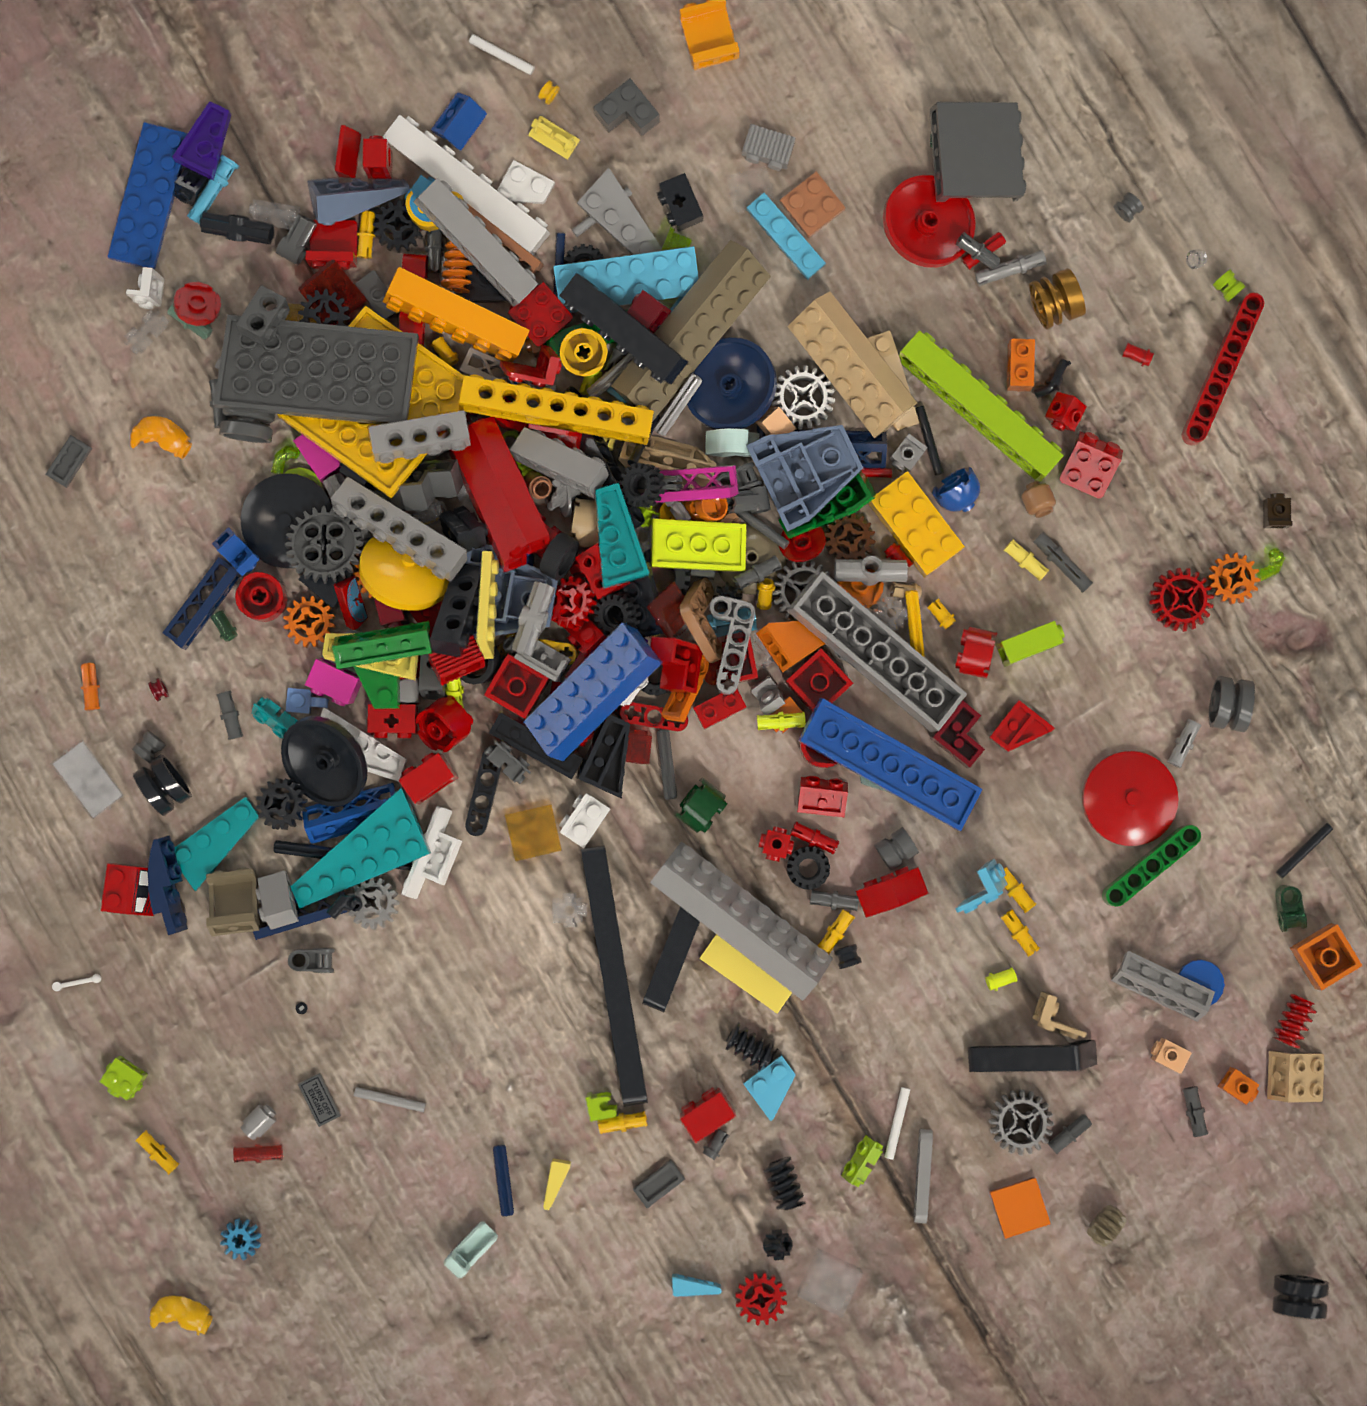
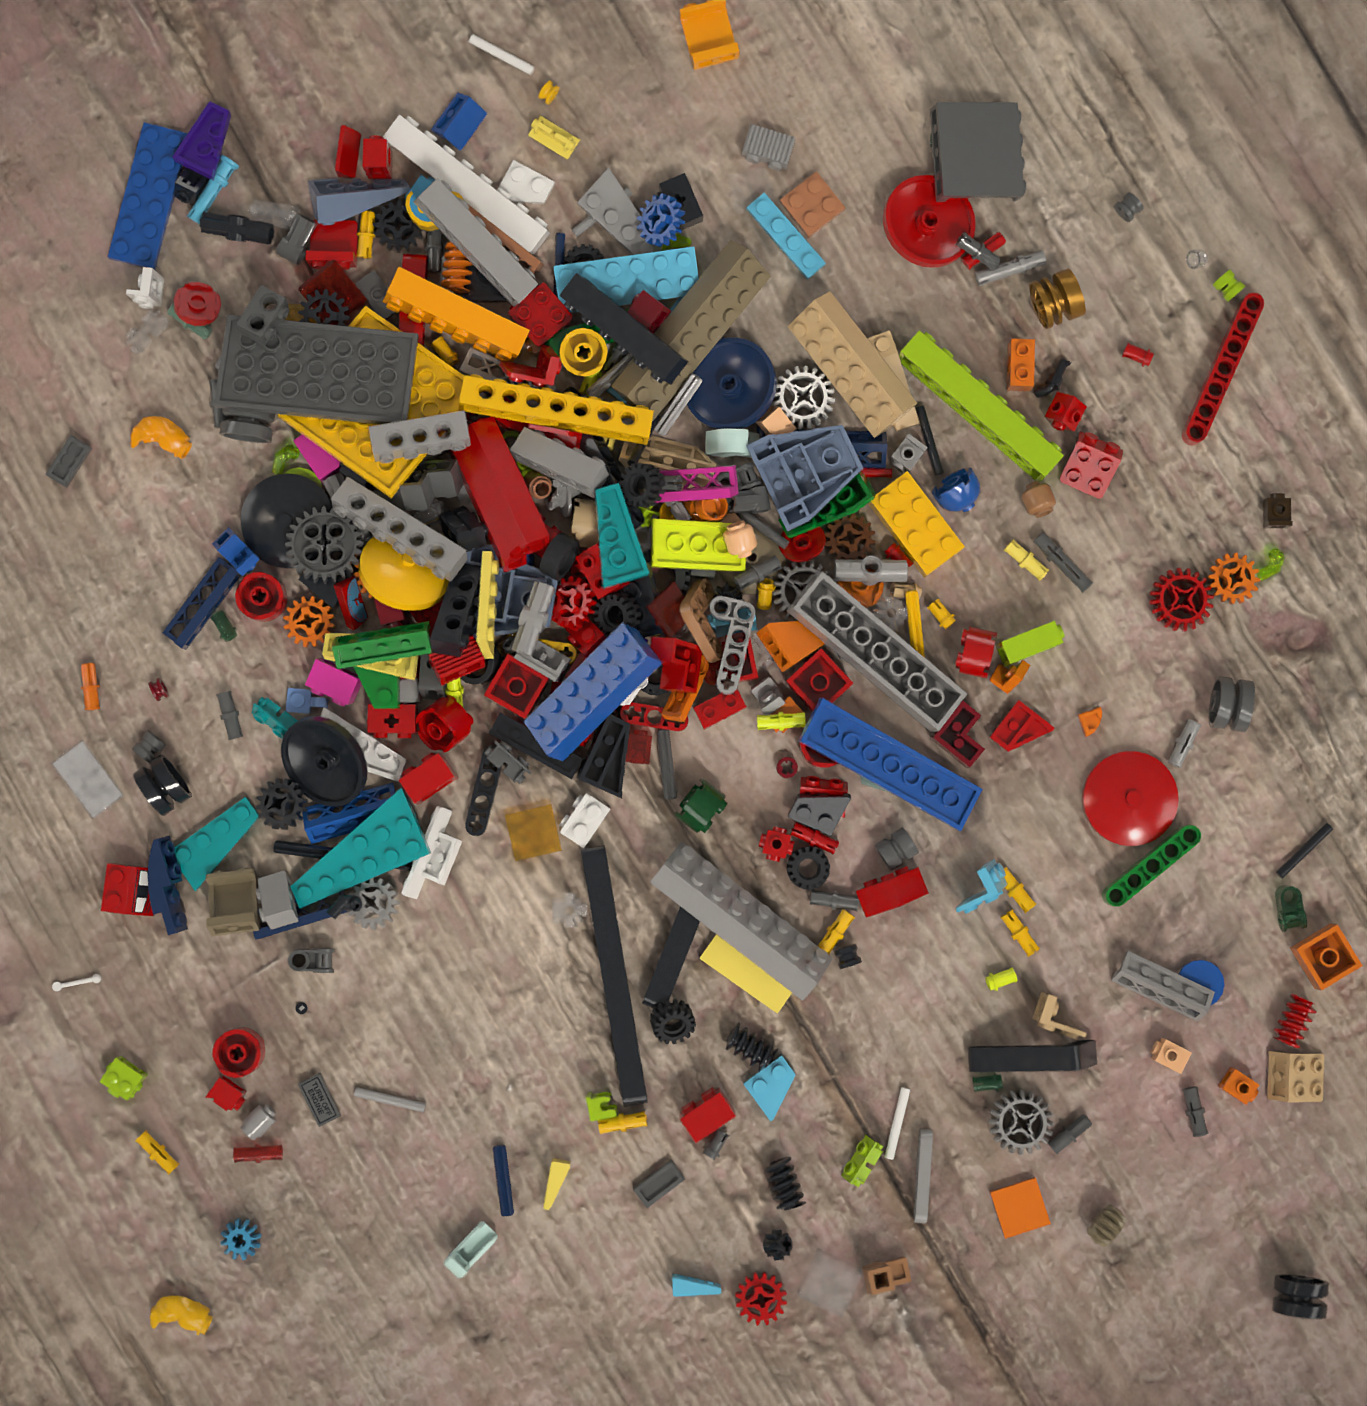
dark grey brick [593,78,660,137] -> none
none -> red window [206,1075,247,1111]
none -> red brick [212,1027,265,1078]
none -> blue gear [637,193,685,247]
none -> black tyre [650,999,696,1044]
none -> light nougat head [723,521,758,558]
none -> dark red bush [776,757,798,778]
none -> wing [788,793,851,836]
none -> medium nougat brick [862,1257,911,1295]
none -> clear green pin [972,1073,1003,1093]
none -> orange bracket [989,660,1031,694]
none -> orange tile [1077,707,1102,737]

